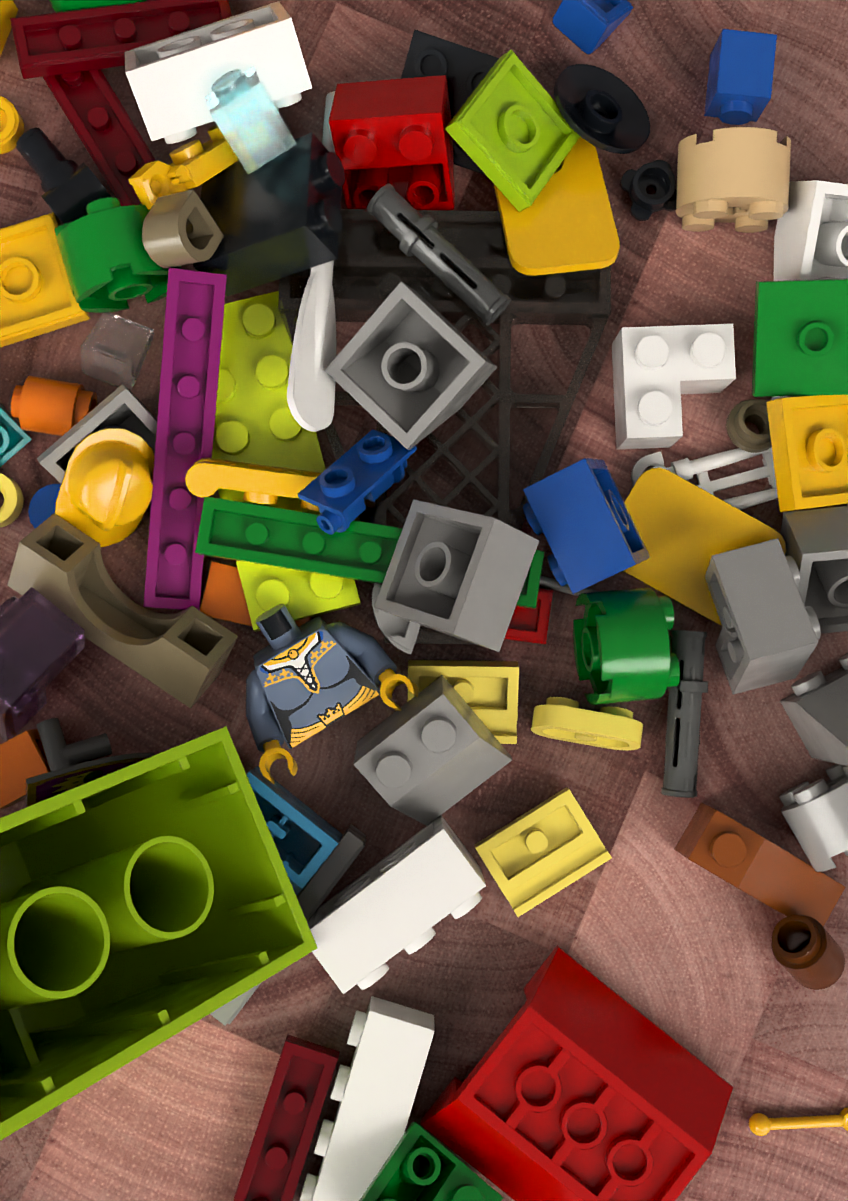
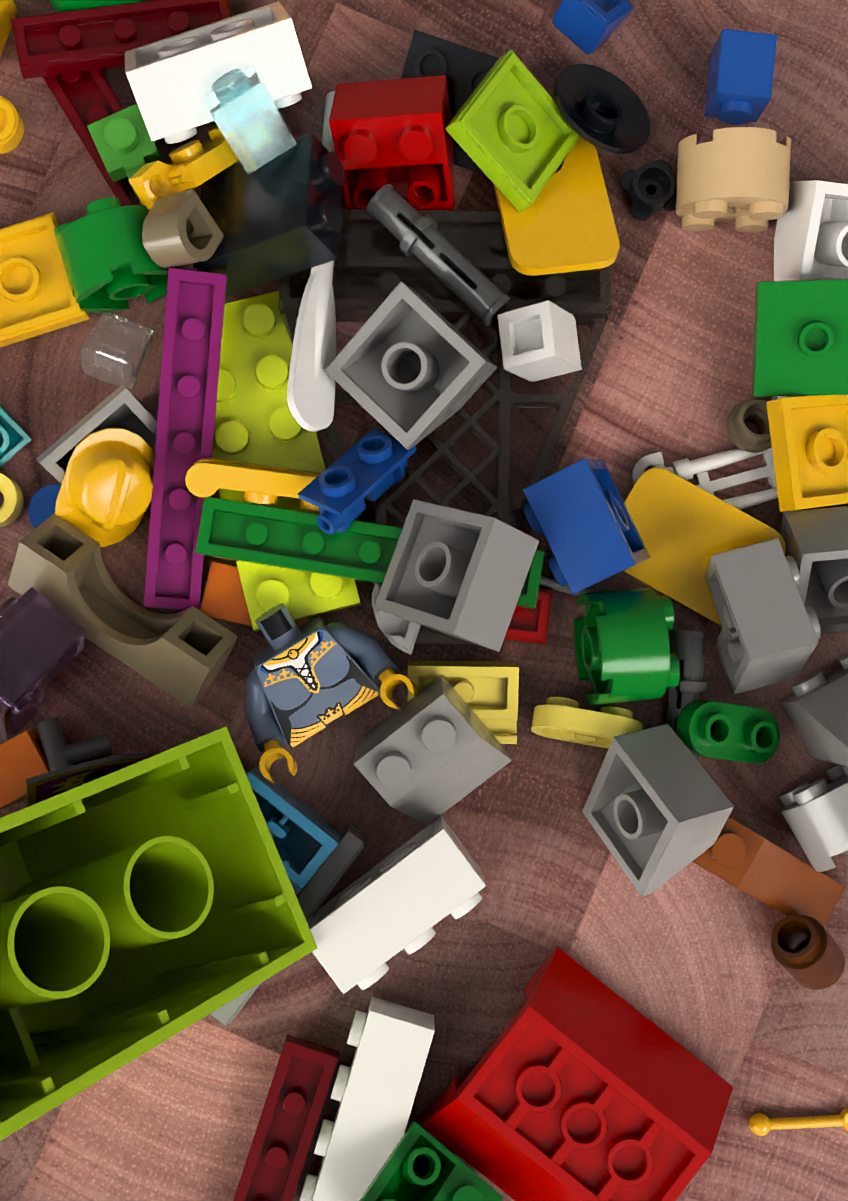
orange brick [11,376,97,436] -> none
black pin [16,128,111,224] -> none
light yellow plate [474,787,612,917] -> none
white brick [612,323,736,450] -> none
none -> bright green plate [87,104,163,204]
none -> white panel [497,300,582,382]
none -> light grey slope [582,724,734,897]
none -> green plate [676,700,780,764]

